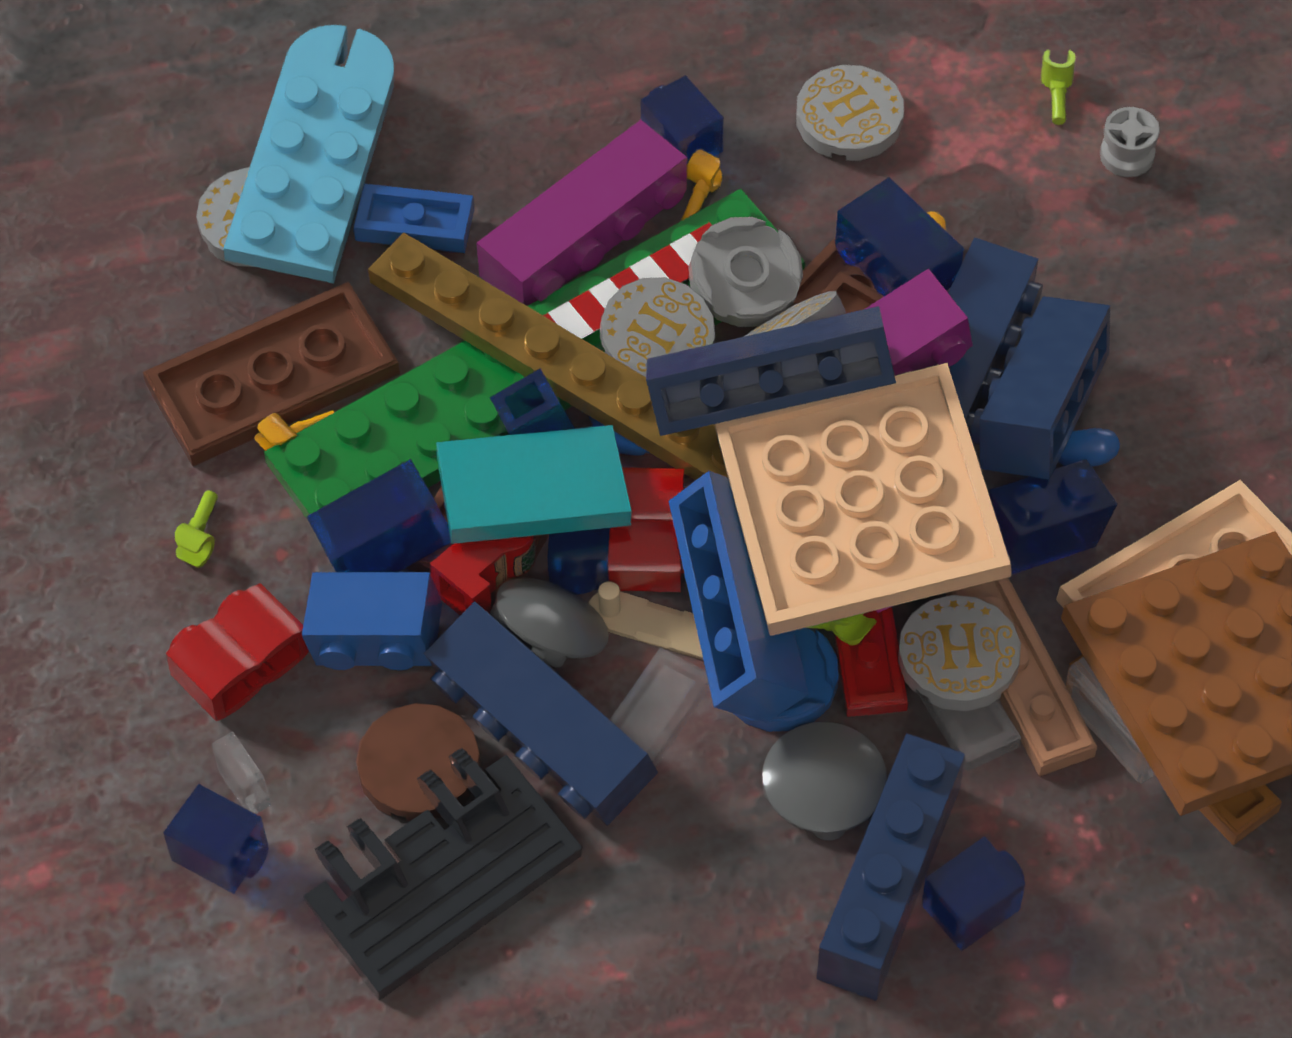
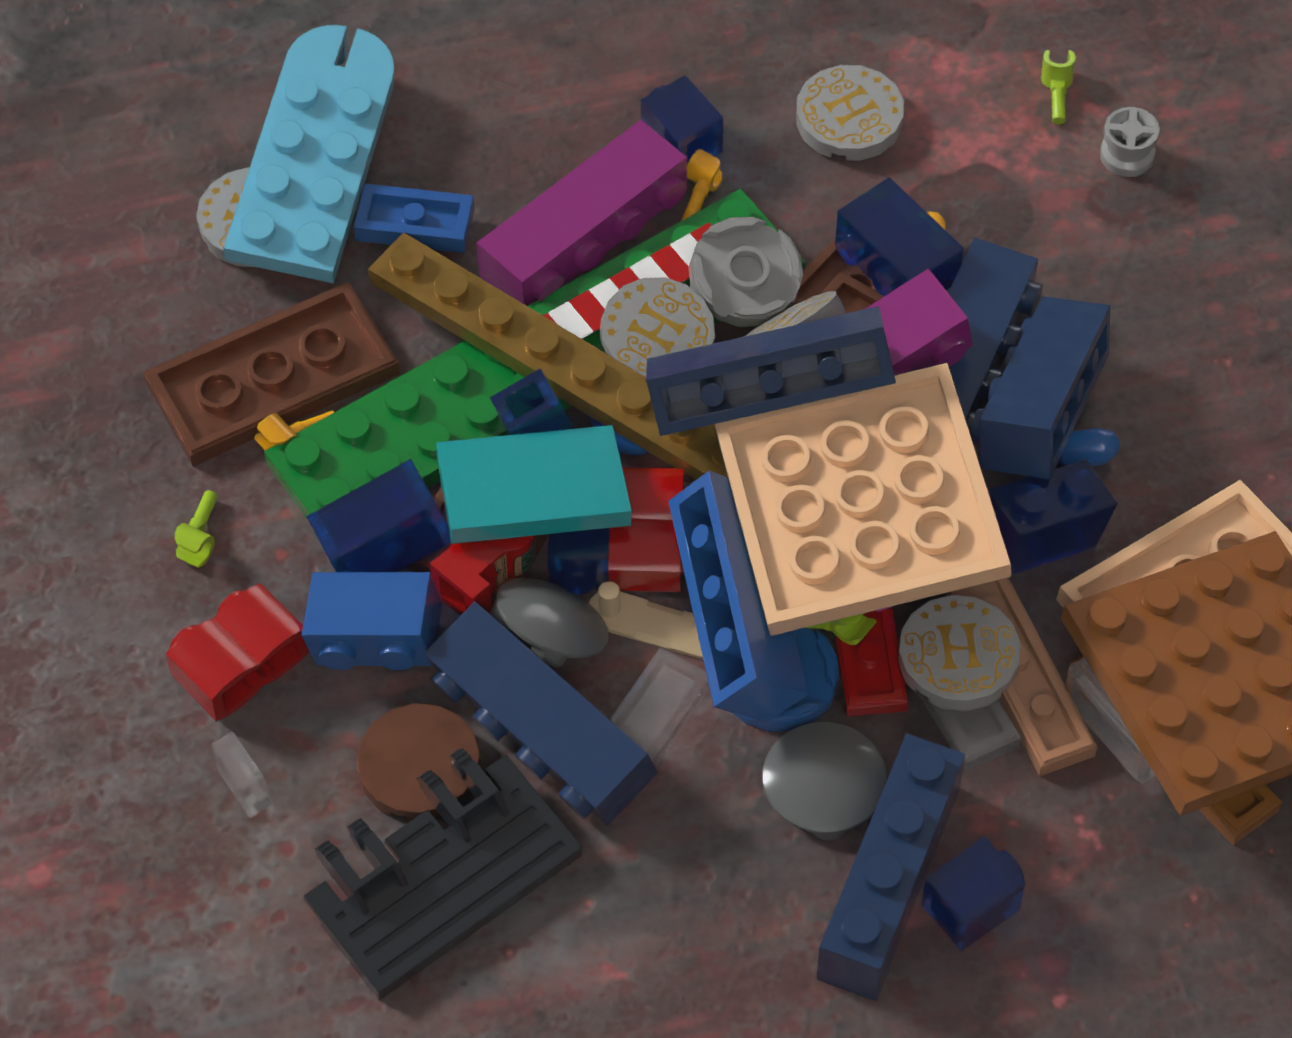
clear blue brick [163,784,269,894] -> none

